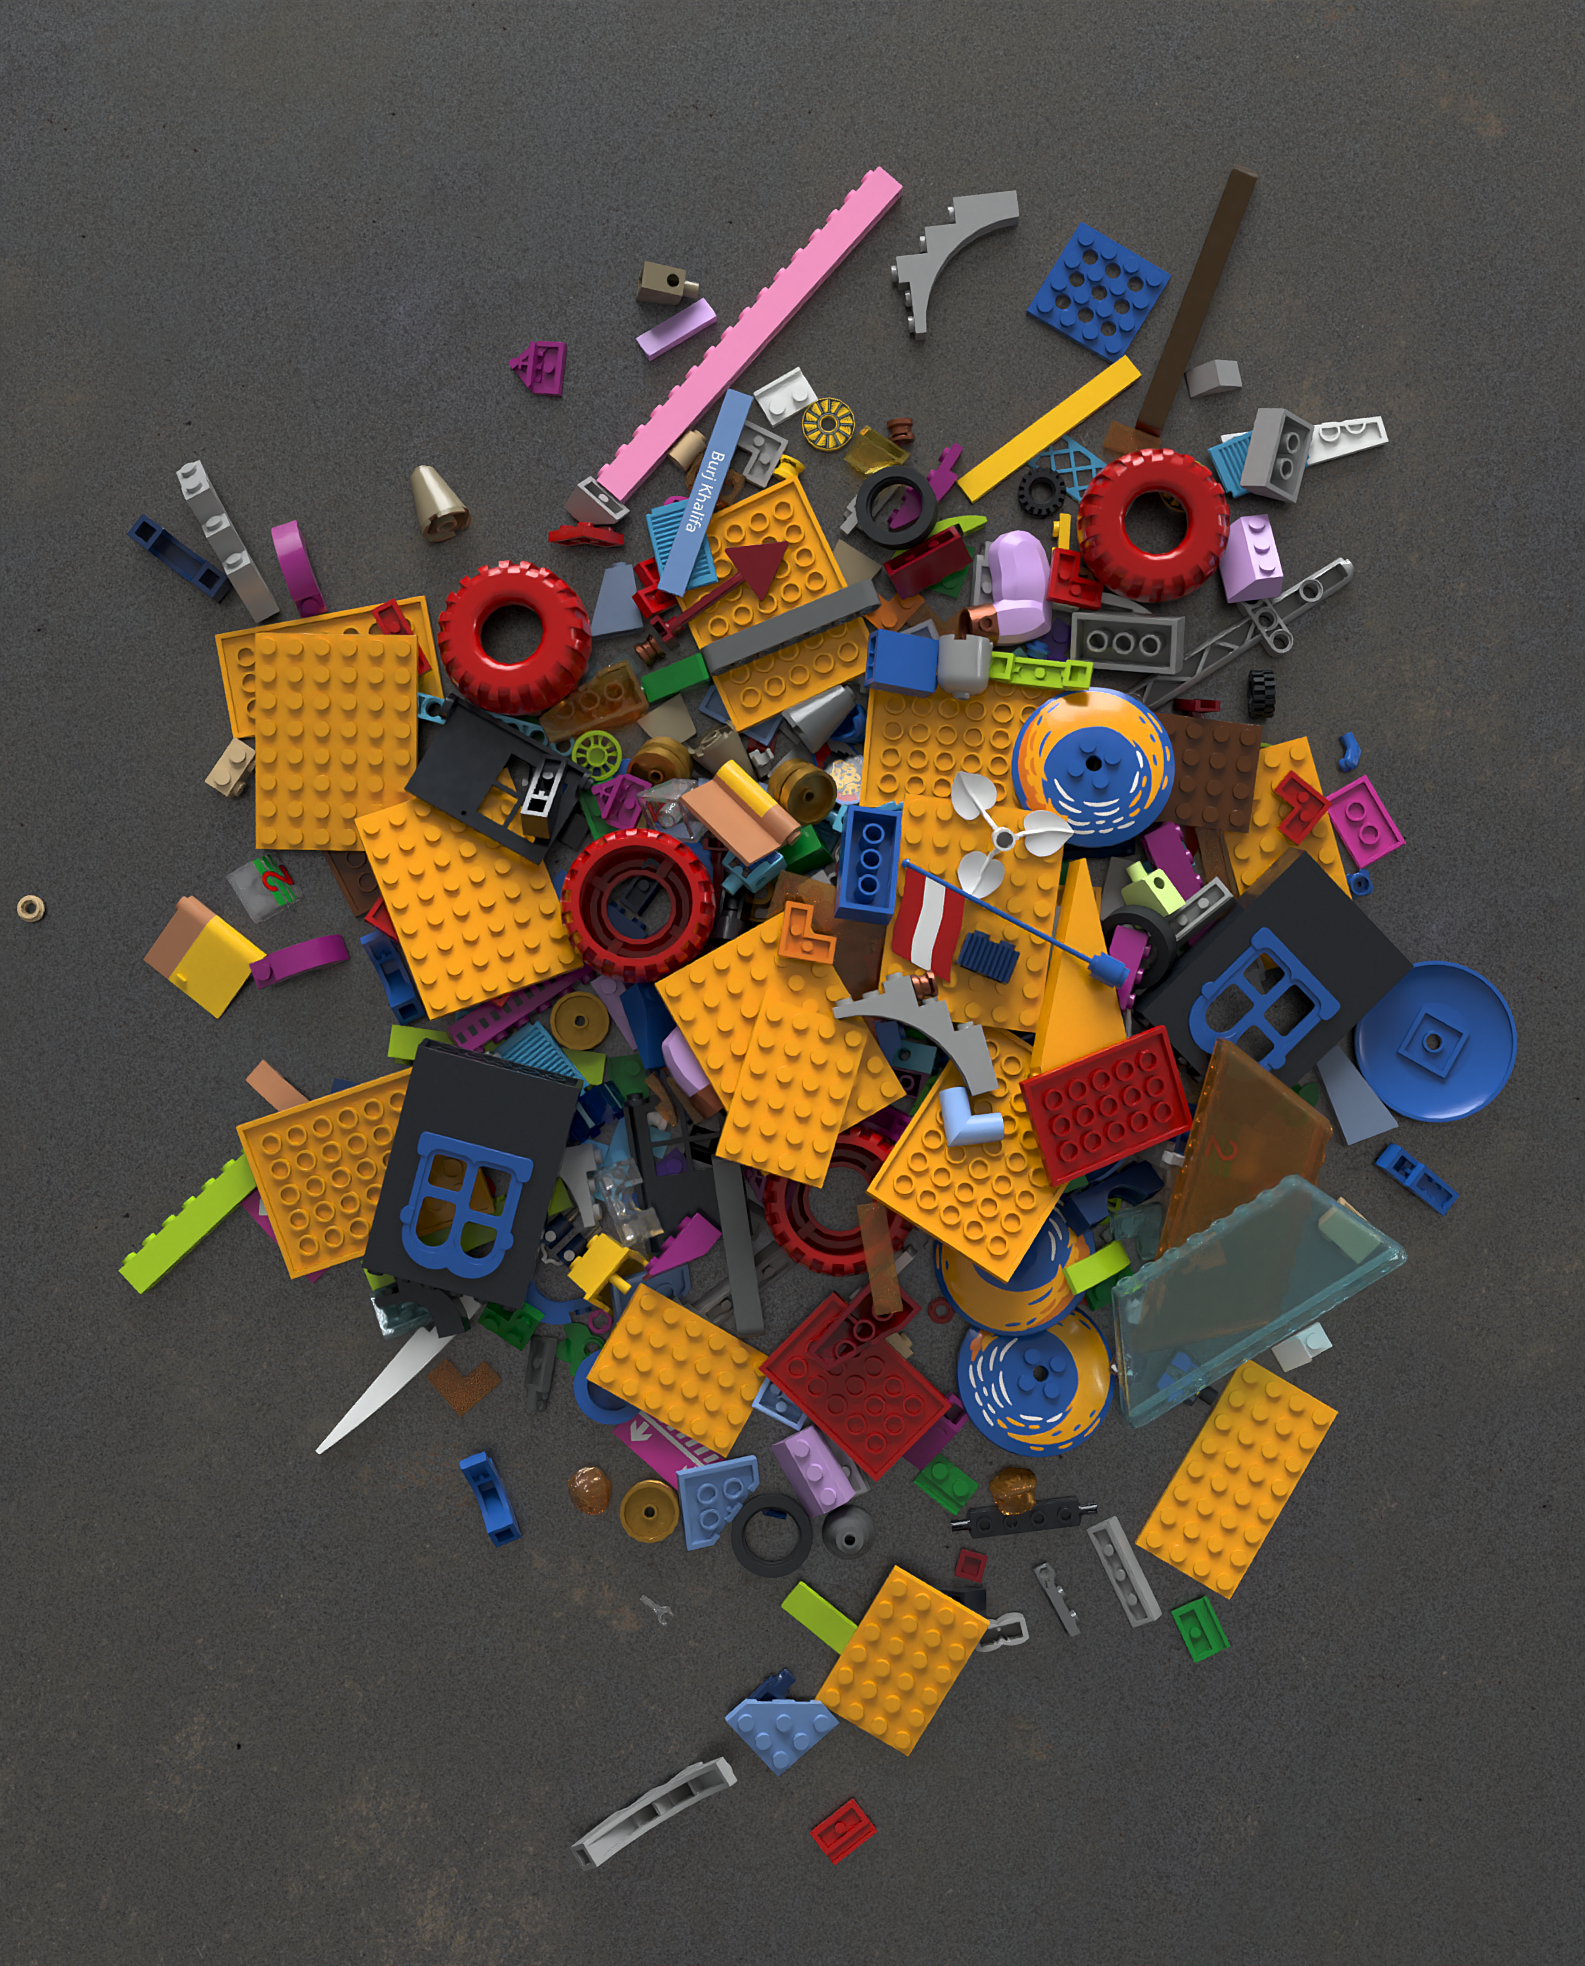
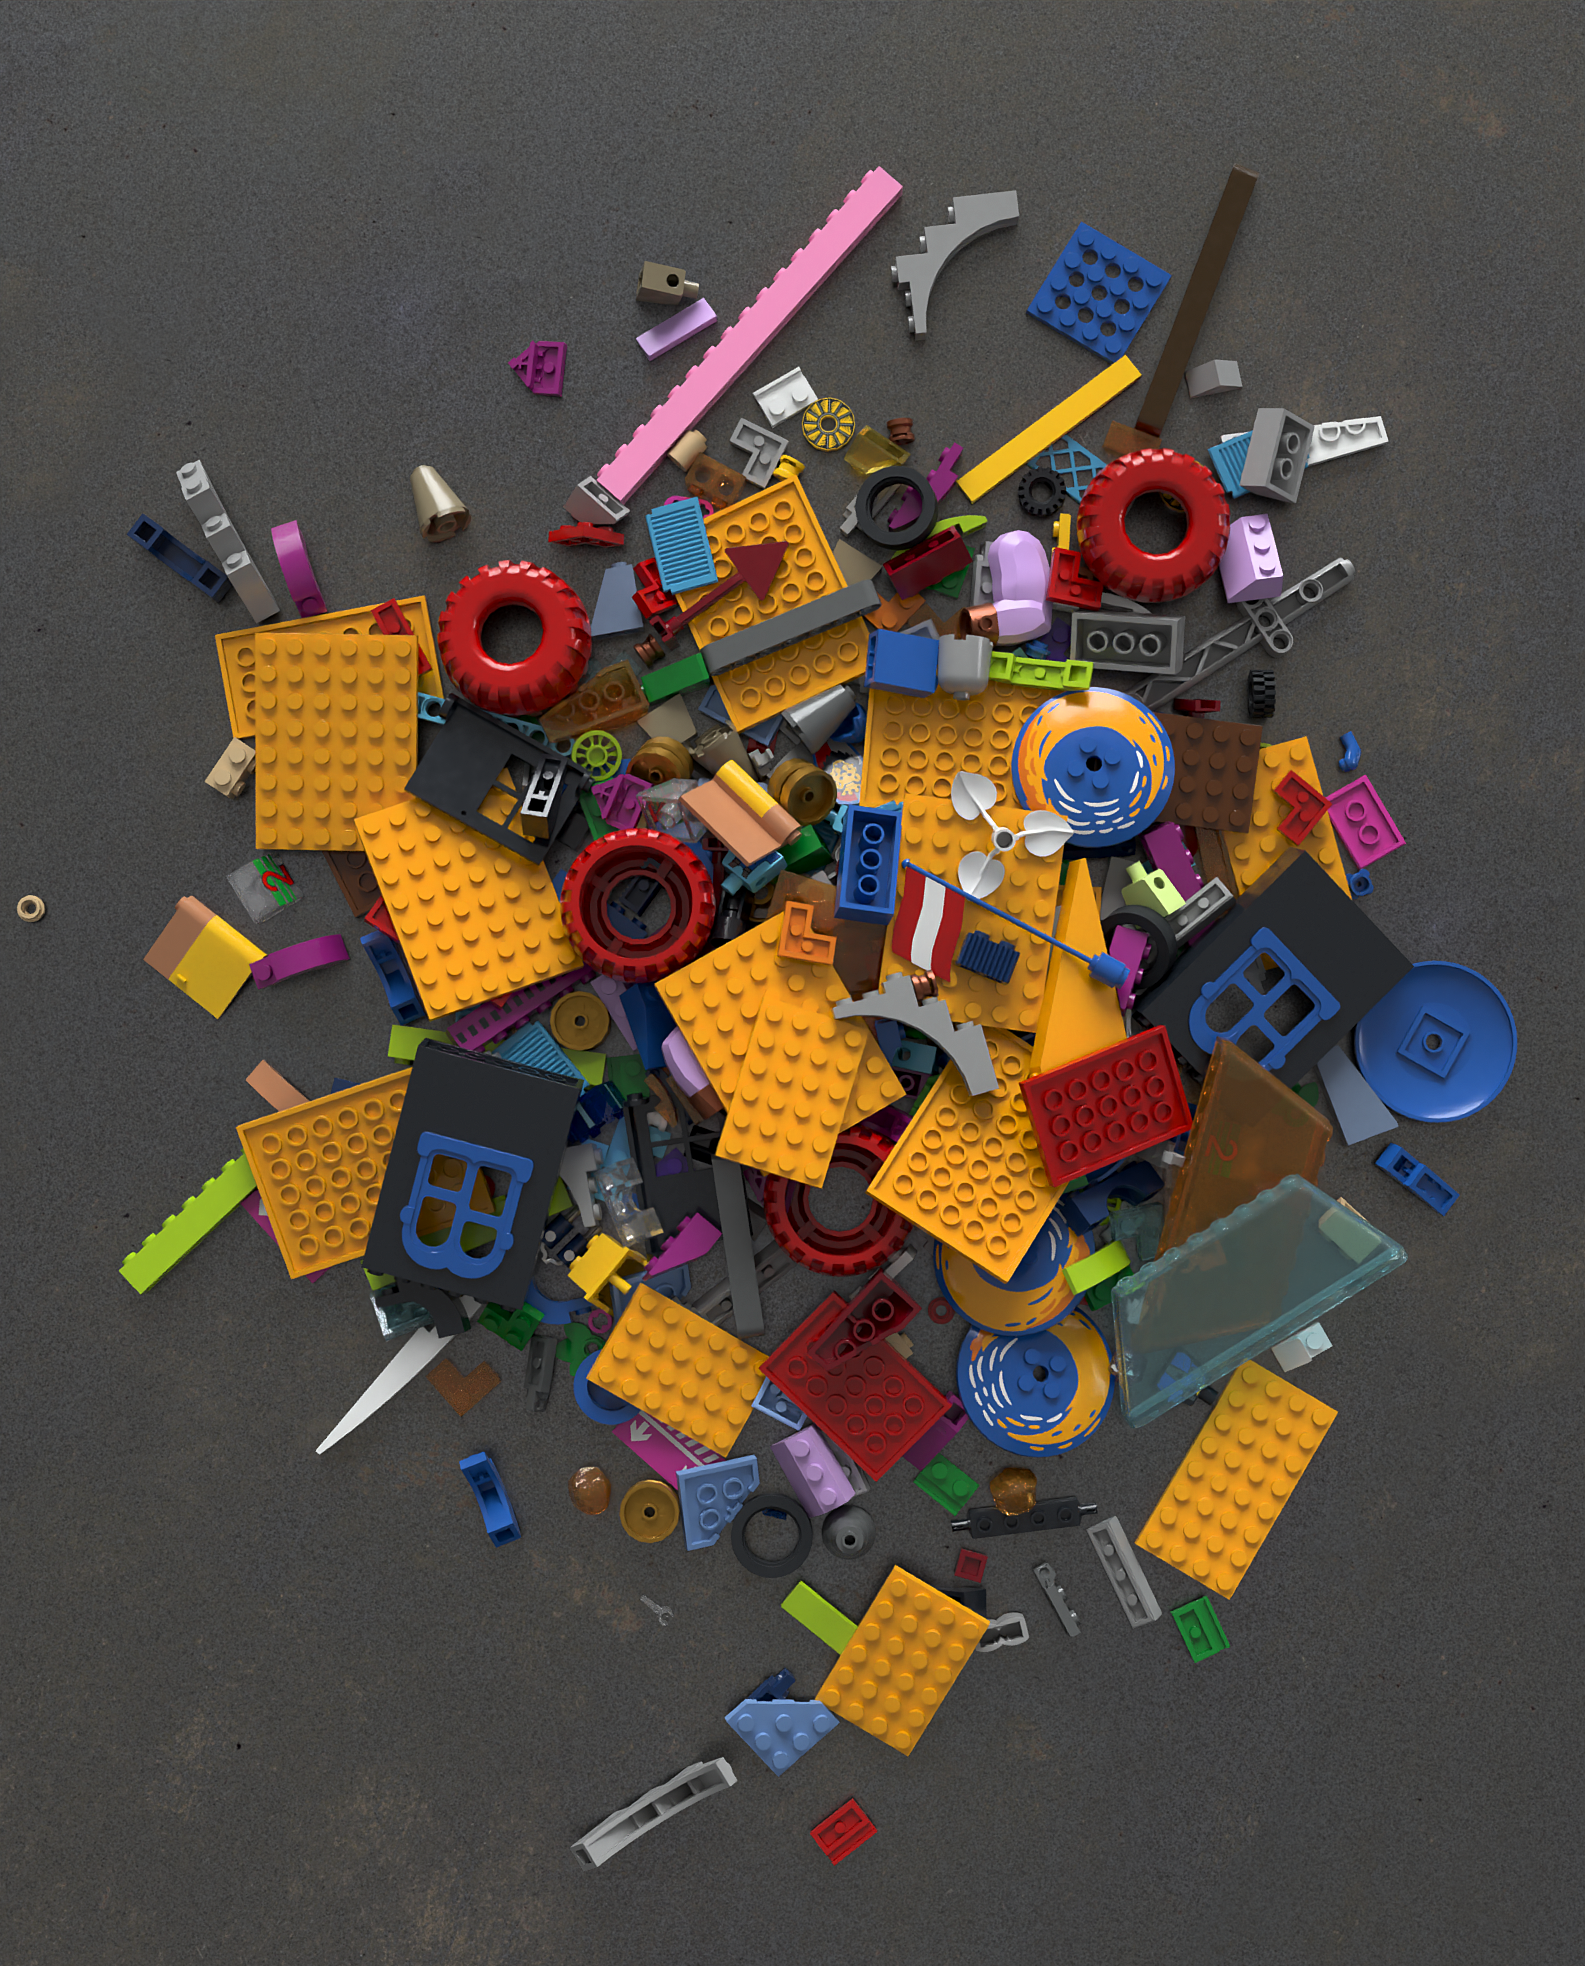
medium blue tile [657,388,753,598] -> none
clear orange plate [856,1202,903,1315] -> none
light blue brick [939,1087,1004,1147] -> none

